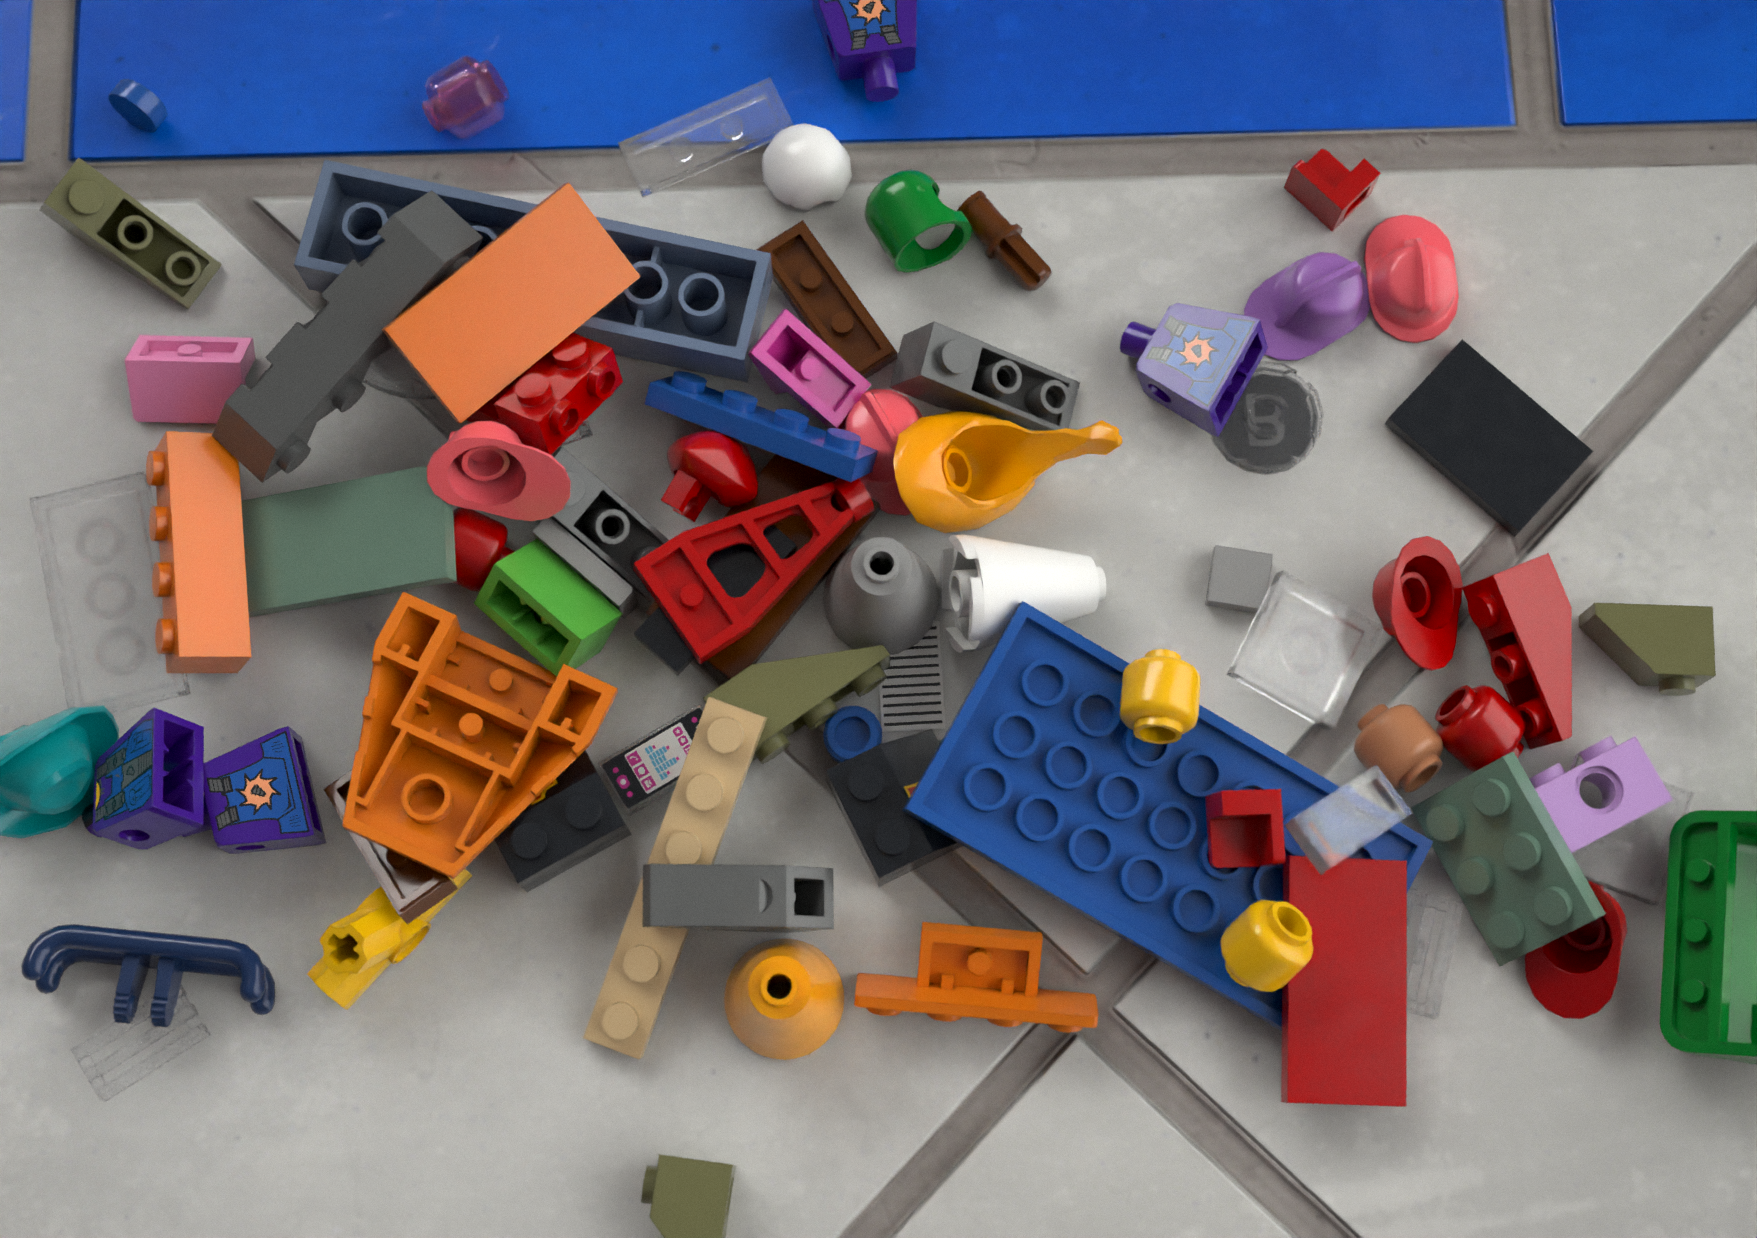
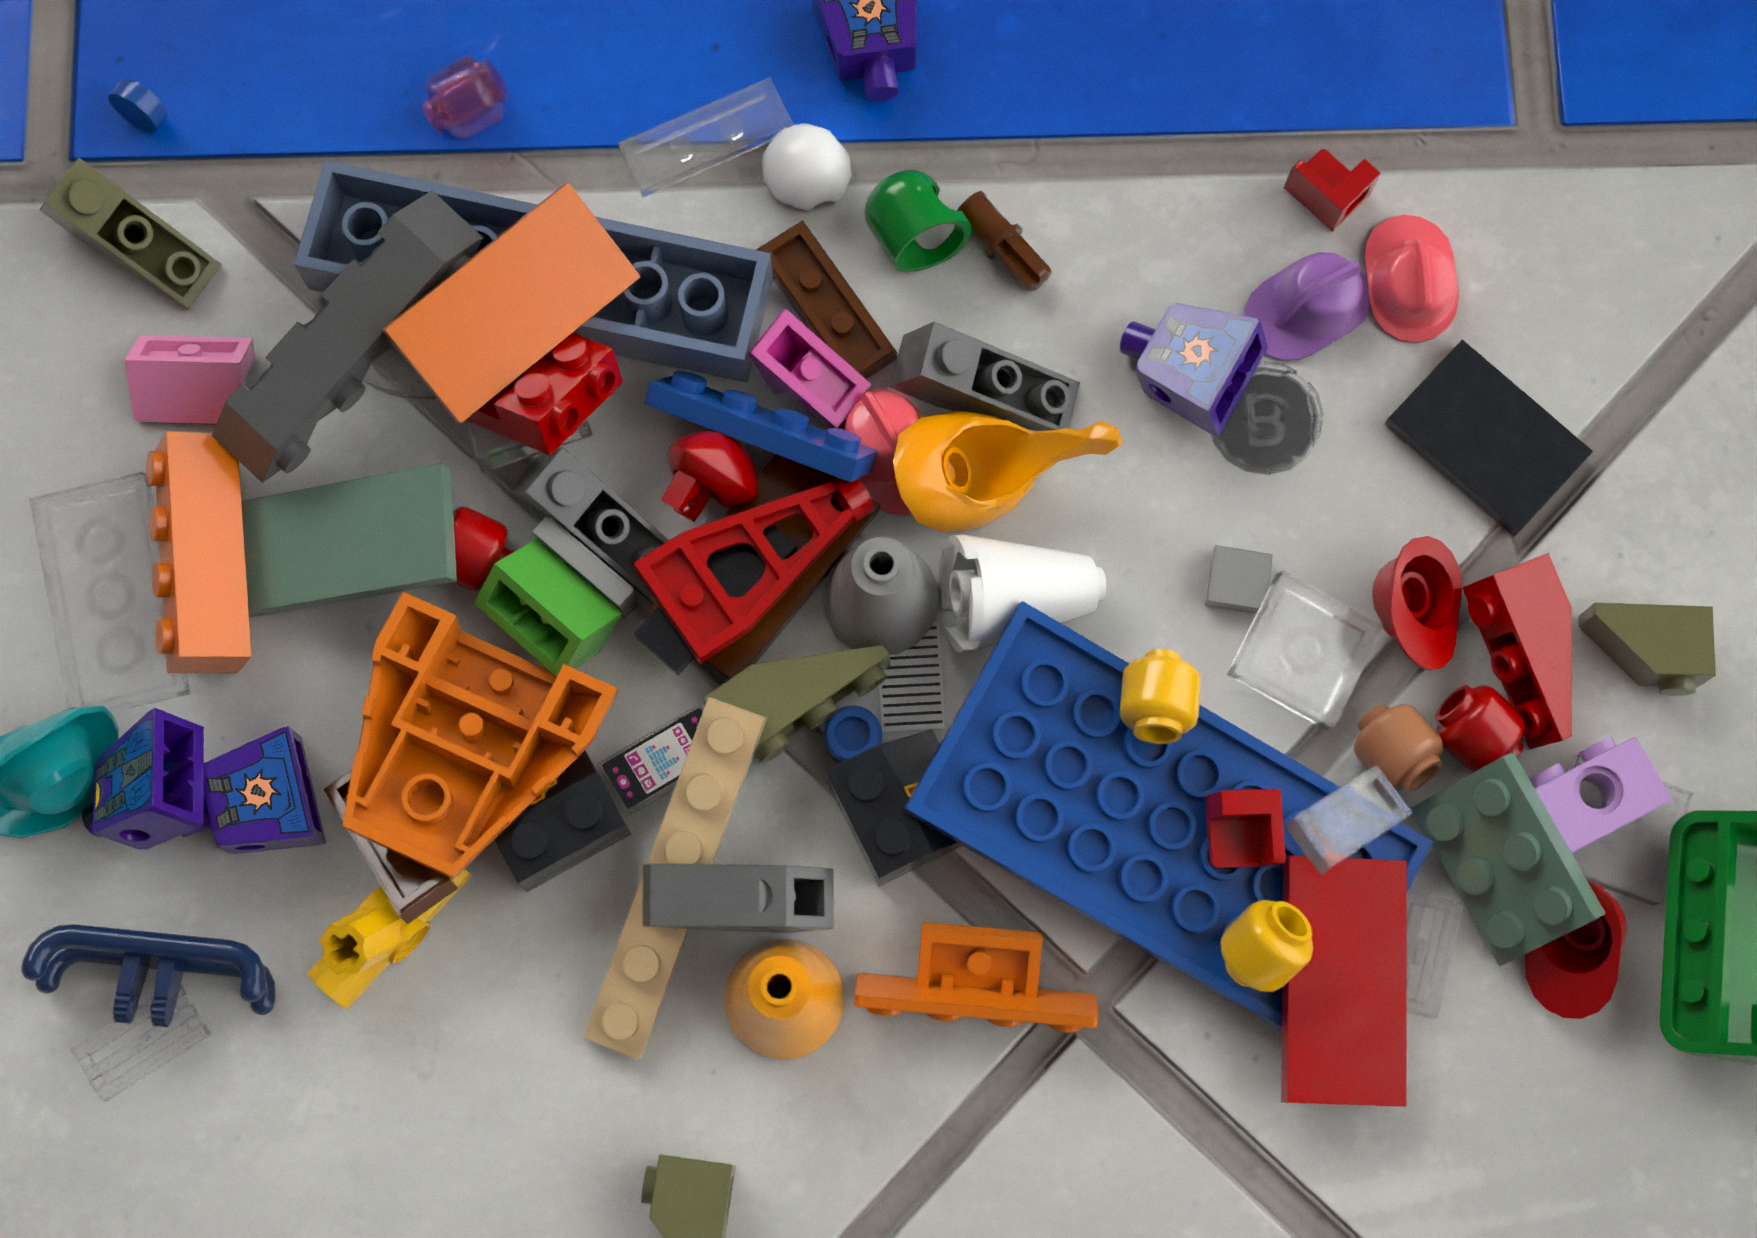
coral piece [427,421,571,521] -> none

